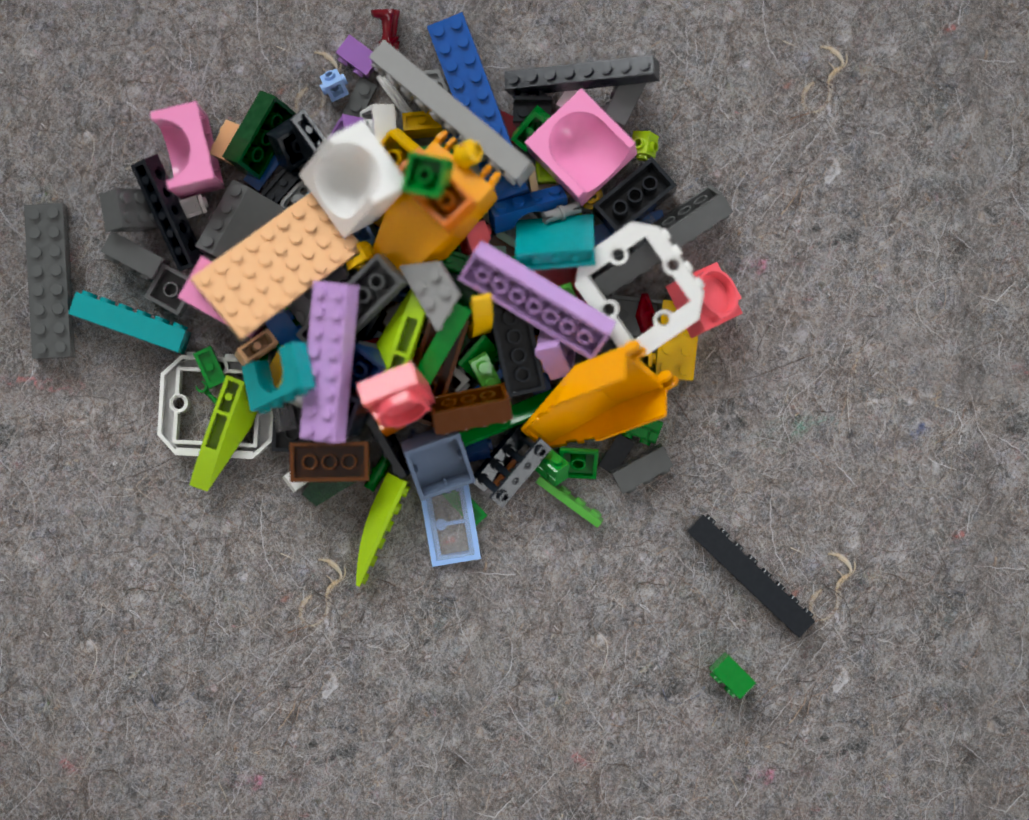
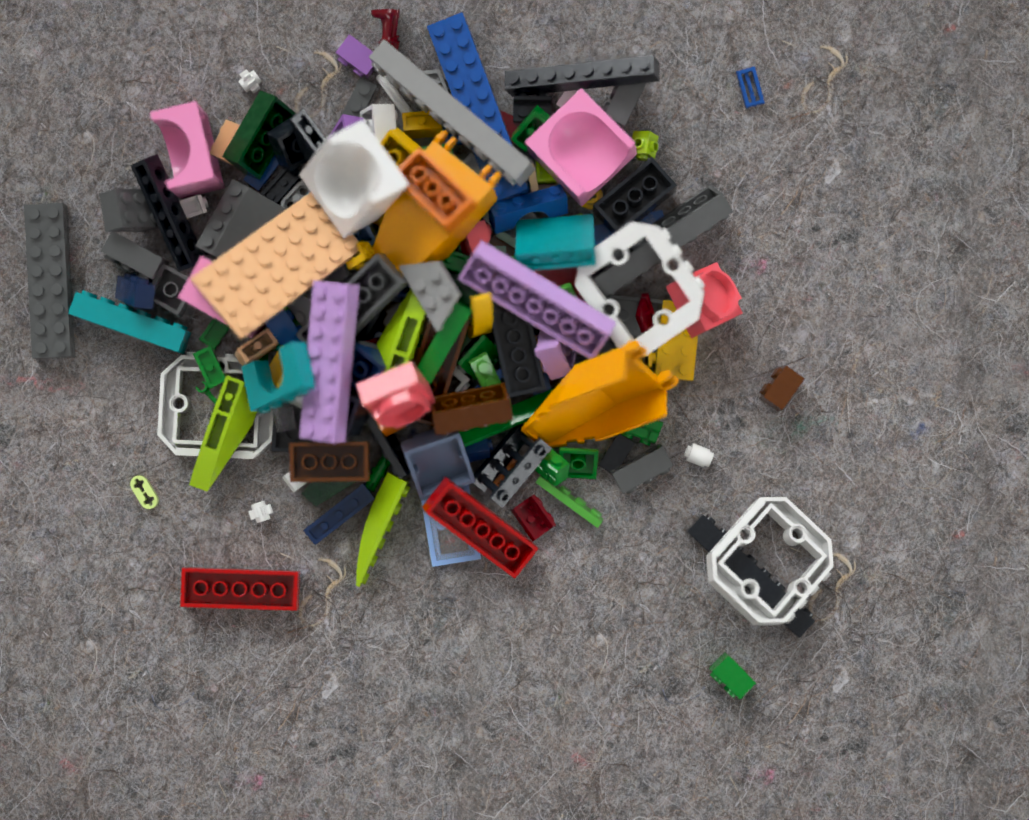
light blue brick [319,68,349,102] -> none
green slope [401,151,454,199] -> none
yellow head [453,139,483,168] -> none
light grey pin [541,201,581,224] -> none
none -> dark blue brick [115,273,155,309]
none -> yellowish green beam [130,476,159,509]
none -> red brick [180,567,300,611]
none -> green tile [199,318,230,350]
none -> white gear [238,69,262,94]
none -> white gear [248,501,273,523]
none -> dark blue plate [303,483,376,545]
none -> red brick [422,477,539,579]
none -> dark red bracket [511,494,556,542]
none -> white brick [684,443,714,467]
none -> white panel [706,497,834,626]
none -> blue tile [736,66,765,109]
none -> reddish brown brick [759,365,805,411]

